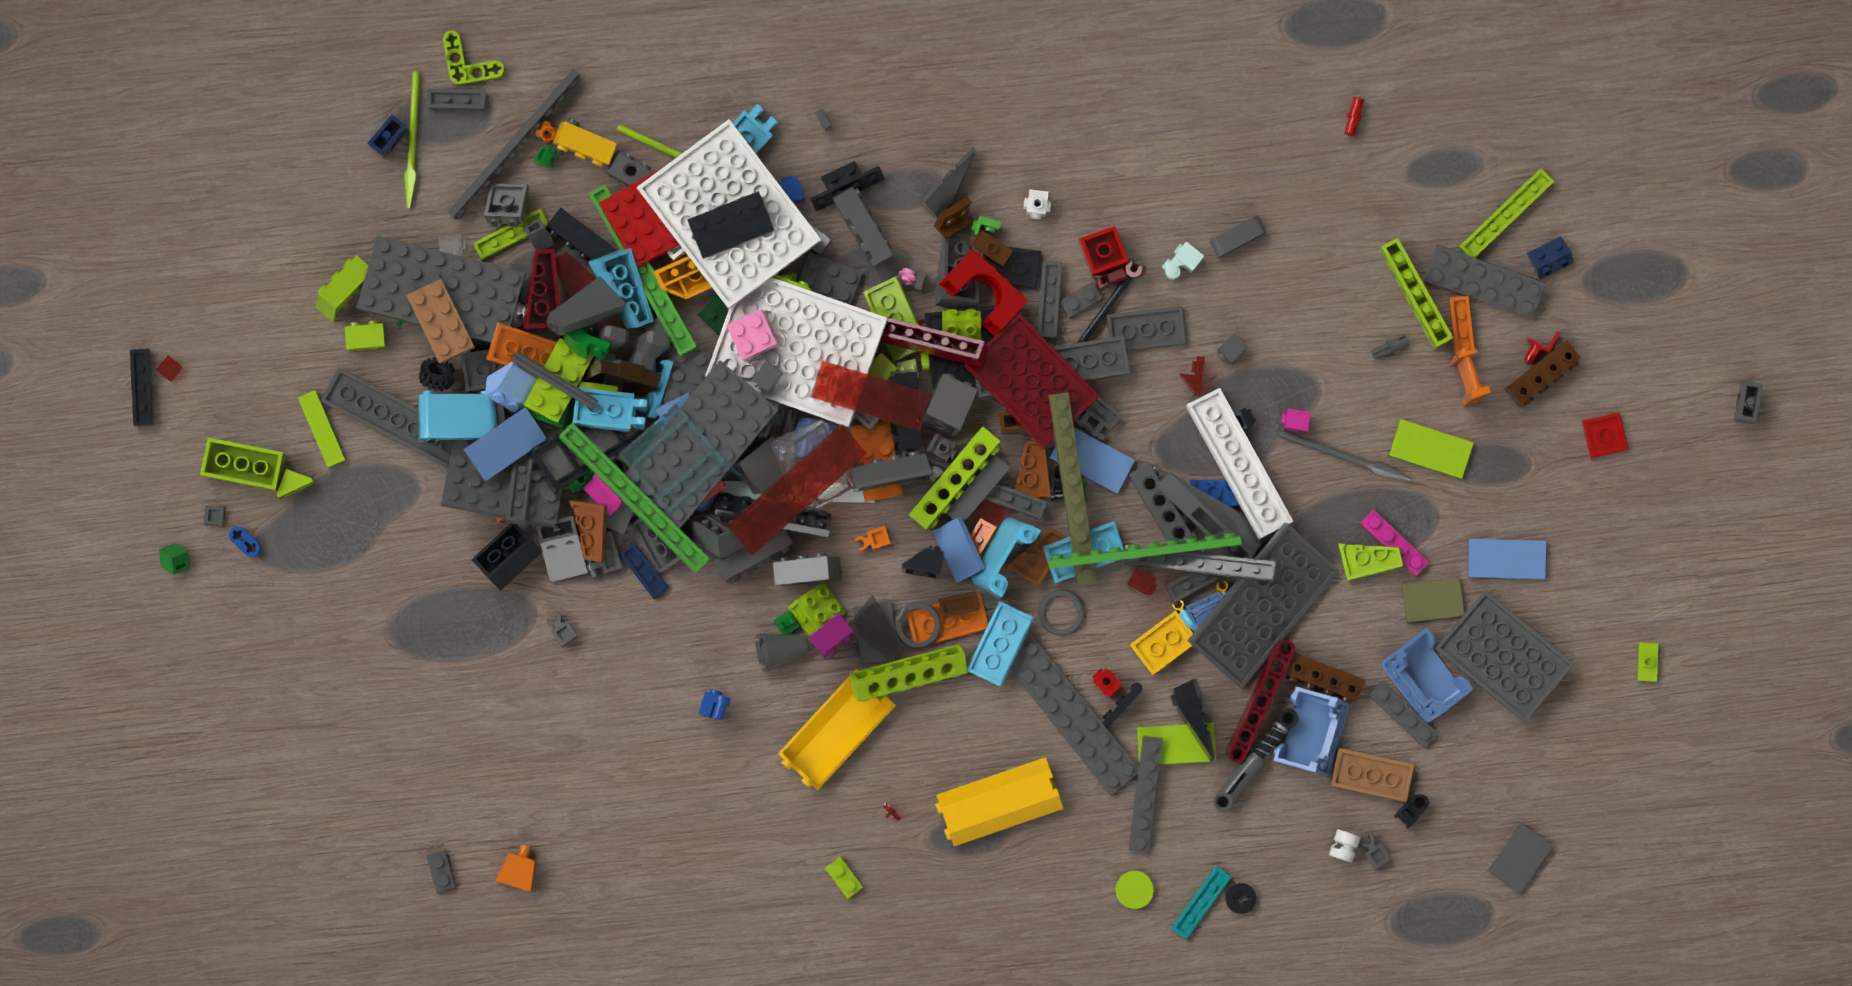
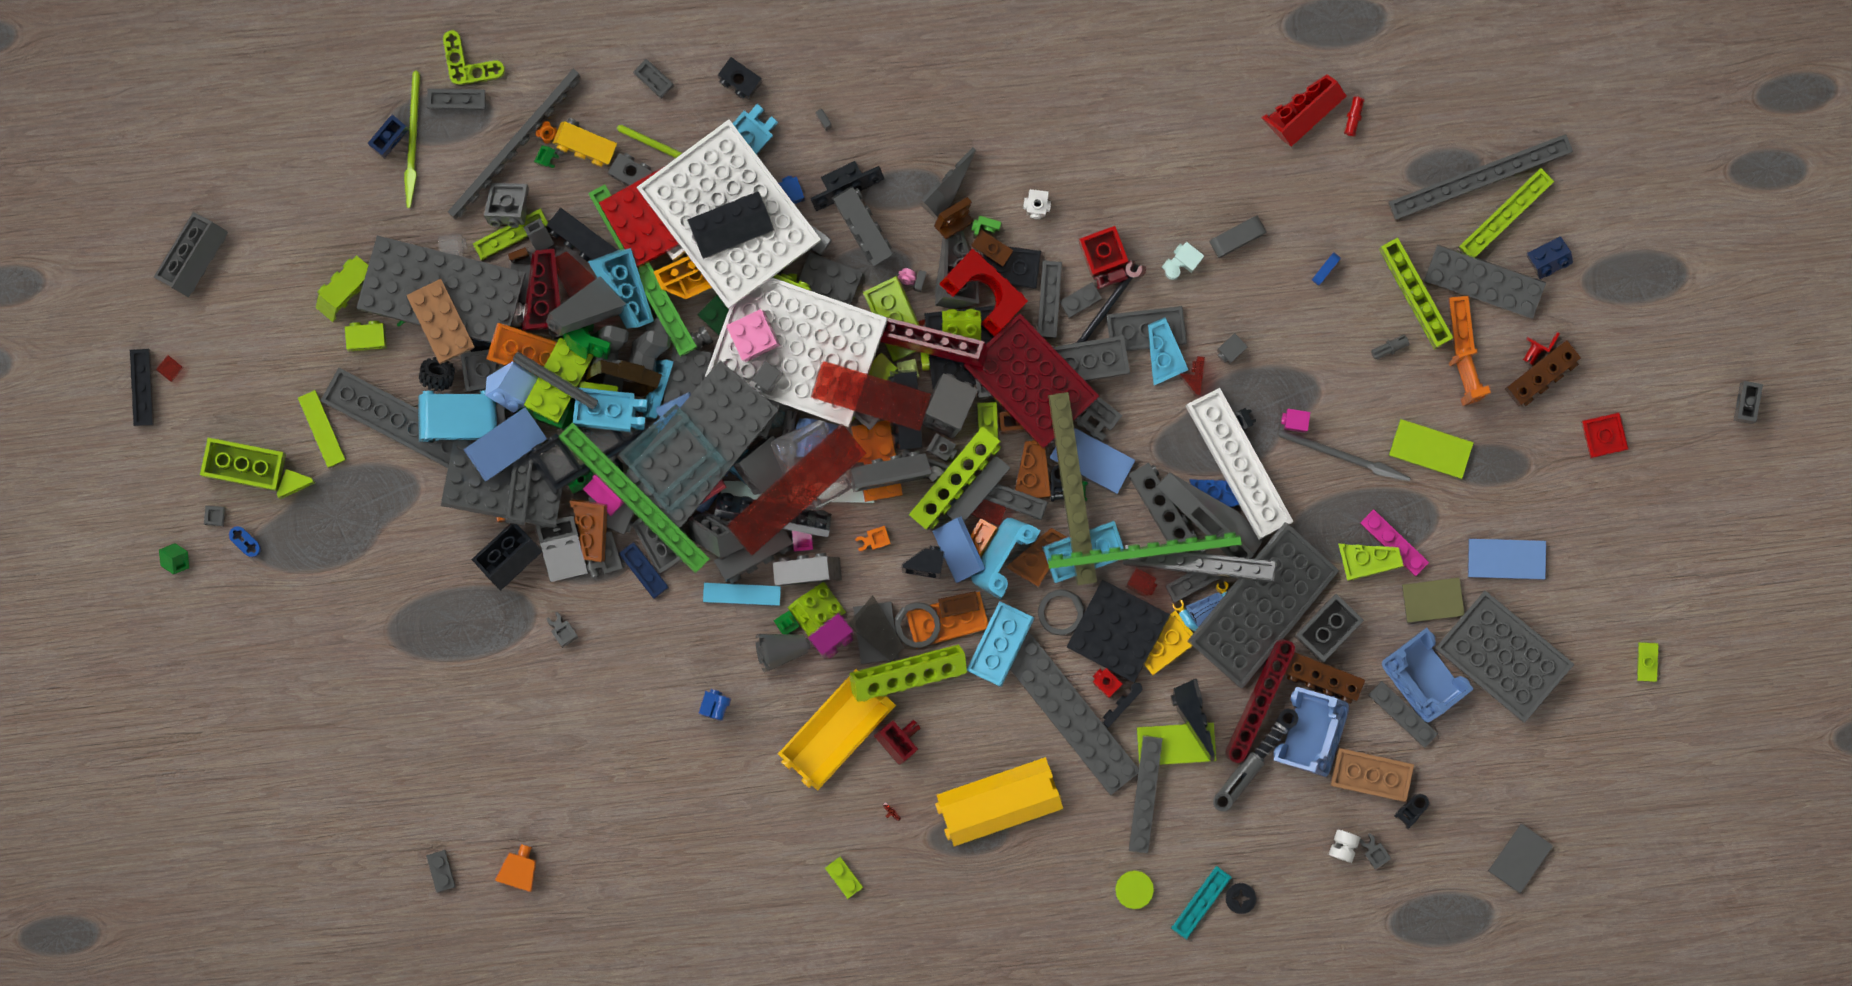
none -> dark grey slope [154,212,228,297]
none -> reddish brown tile [508,247,529,263]
none -> dark grey plate [633,59,674,99]
none -> dark grey wheel [690,326,713,350]
none -> medium azure tile [703,583,781,606]
none -> black brick [718,57,762,100]
none -> dark pink bracket [792,531,813,551]
none -> dark red brick [874,720,921,765]
none -> lime plate [977,402,998,439]
none -> black plate [1067,579,1171,683]
none -> medium azure wing [1148,317,1189,385]
none -> red wedge [1261,74,1347,147]
none -> dark grey brick [1294,594,1364,663]
none -> blue beam [1312,252,1341,286]
none -> dark grey plate [1388,134,1573,220]

